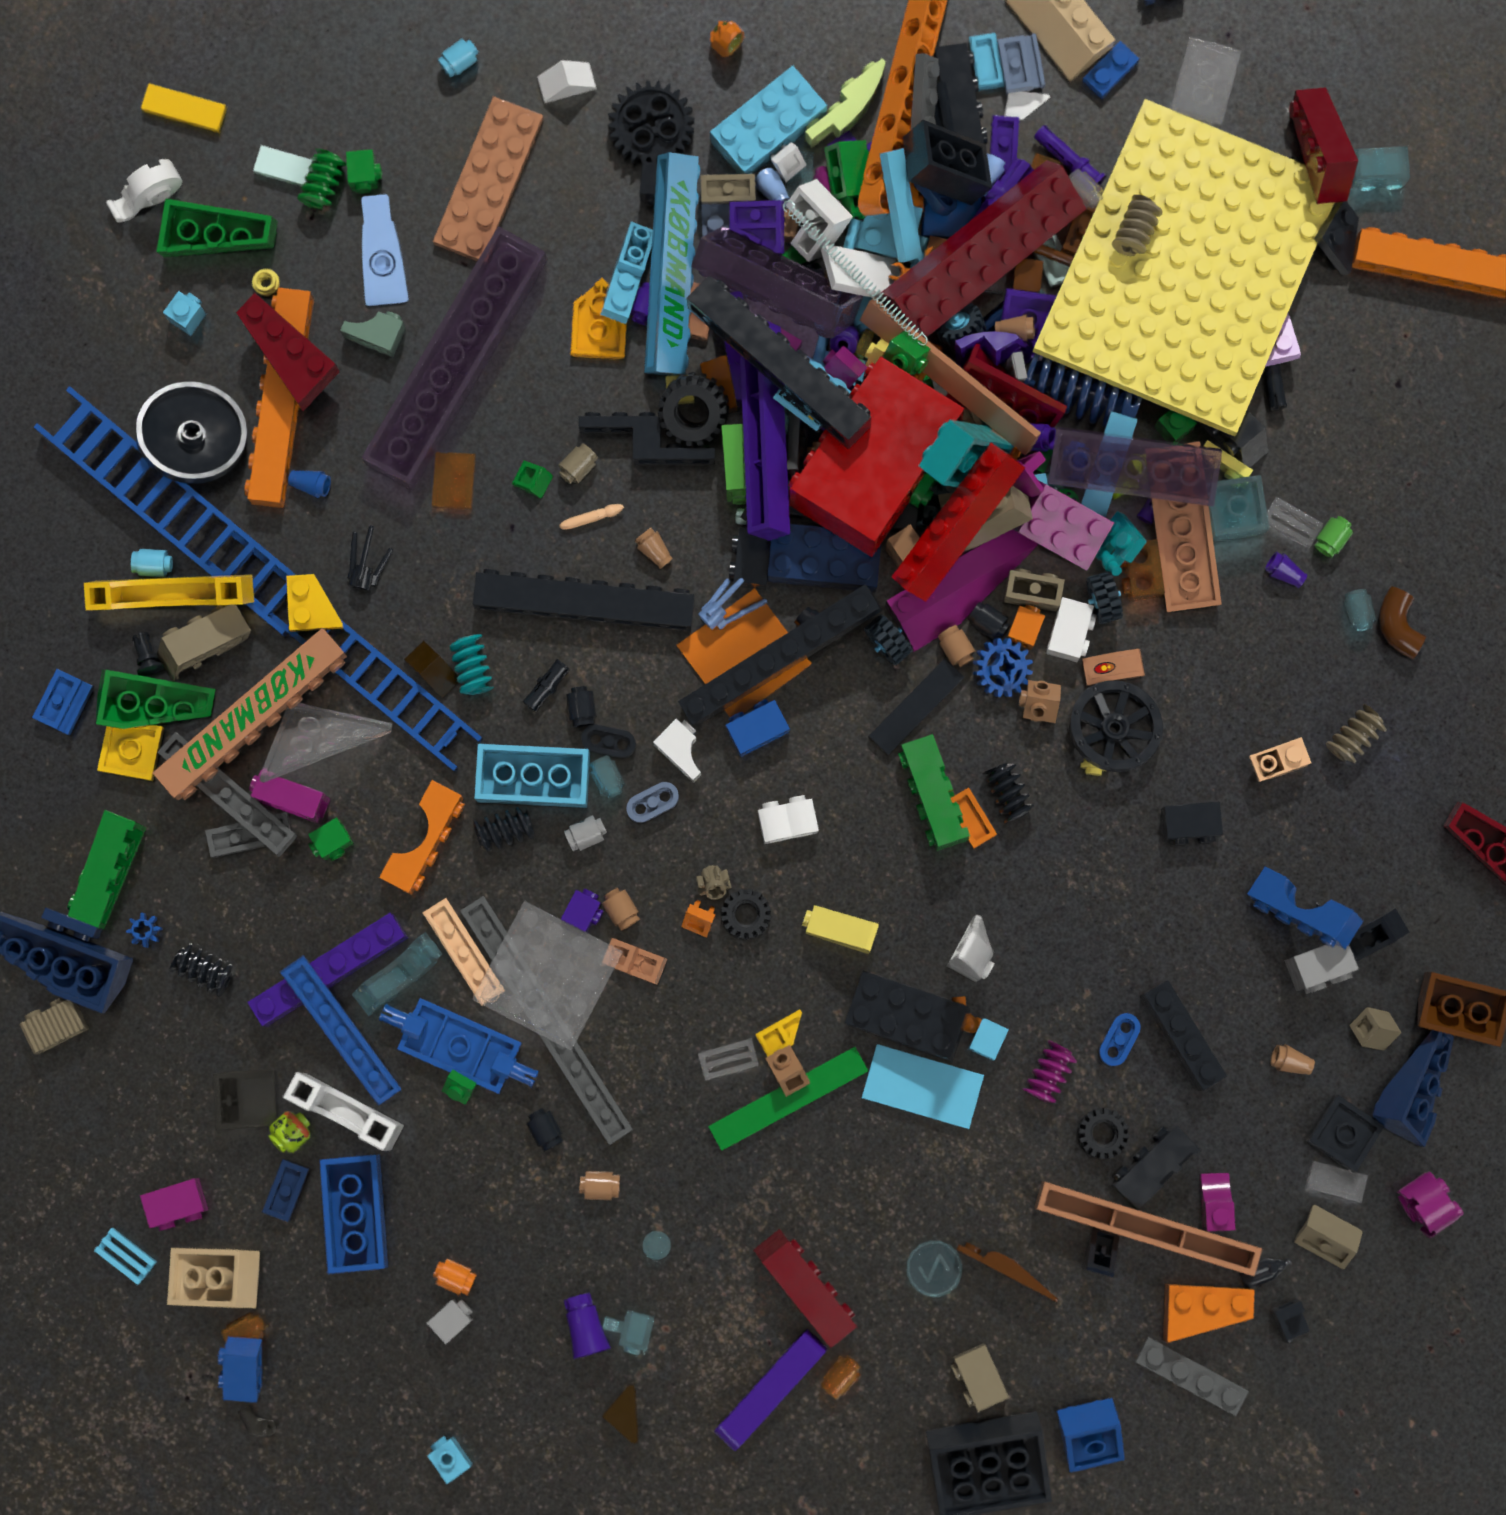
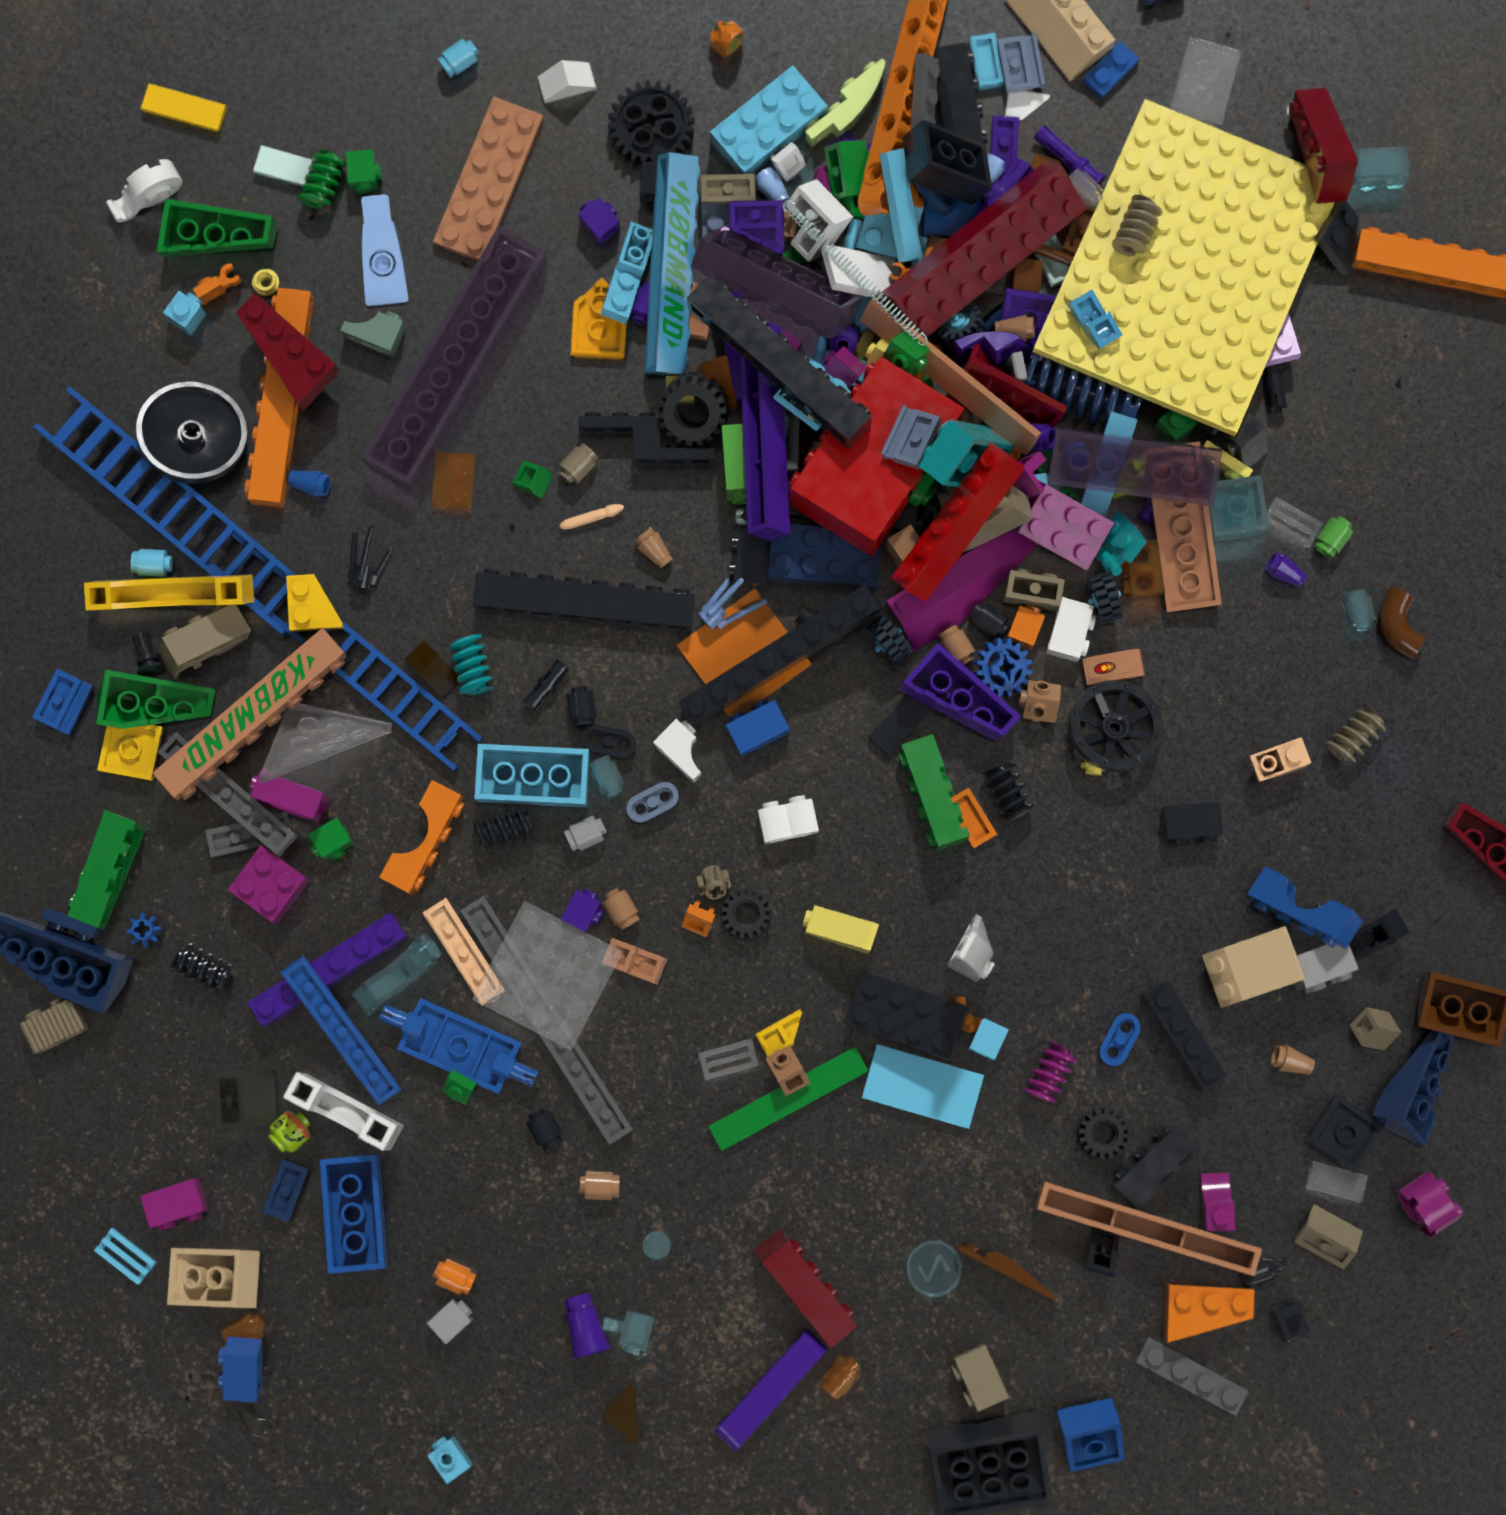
none -> orange plate [193,263,241,305]
none -> magenta brick [228,845,310,924]
none -> dark purple brick [578,197,620,246]
none -> sand blue plate [881,405,942,470]
none -> dark purple wedge [897,643,1021,742]
none -> dark azure slope [1067,289,1123,349]
none -> tan slope [1202,926,1305,1008]

